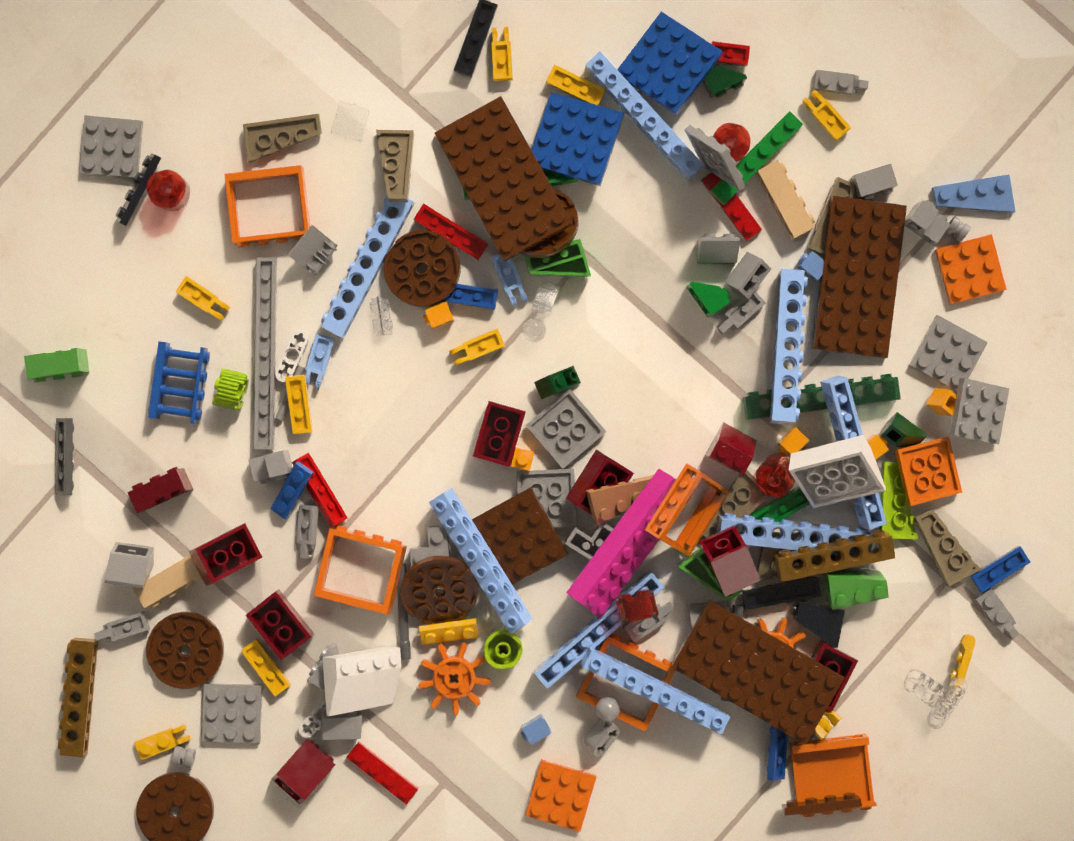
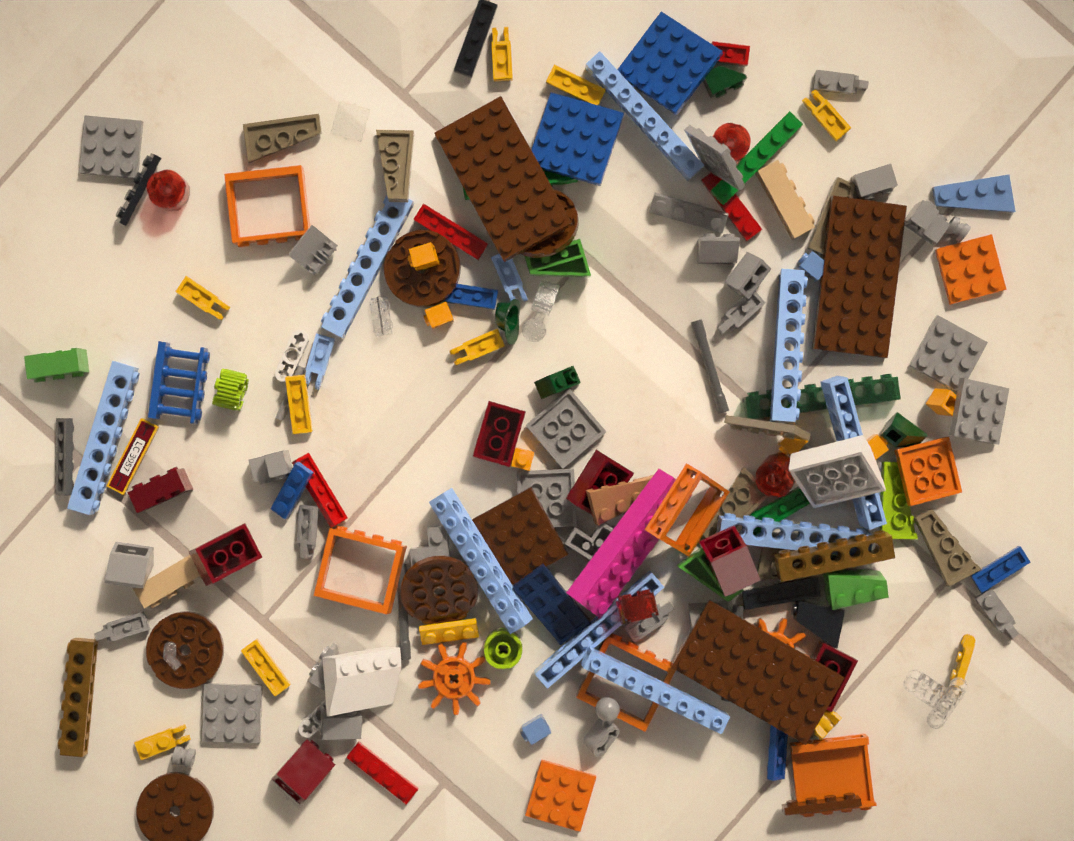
dark red brick [245,589,314,661] -> none
light grey plate [254,257,277,450] -> none
green slope [686,281,730,318] -> none
dark red slope [705,422,757,475] -> none
none -> light blue brick [67,361,140,515]
none -> tile [107,418,159,495]
none -> clear arm [163,642,182,671]
none -> light orange brick [408,242,439,271]
none -> dark green piece [495,299,520,345]
none -> dark blue plate [513,564,591,645]
none -> light grey plate [649,193,728,233]
none -> dark grey piece [691,319,729,414]
none -> dark tan wing [724,415,811,441]

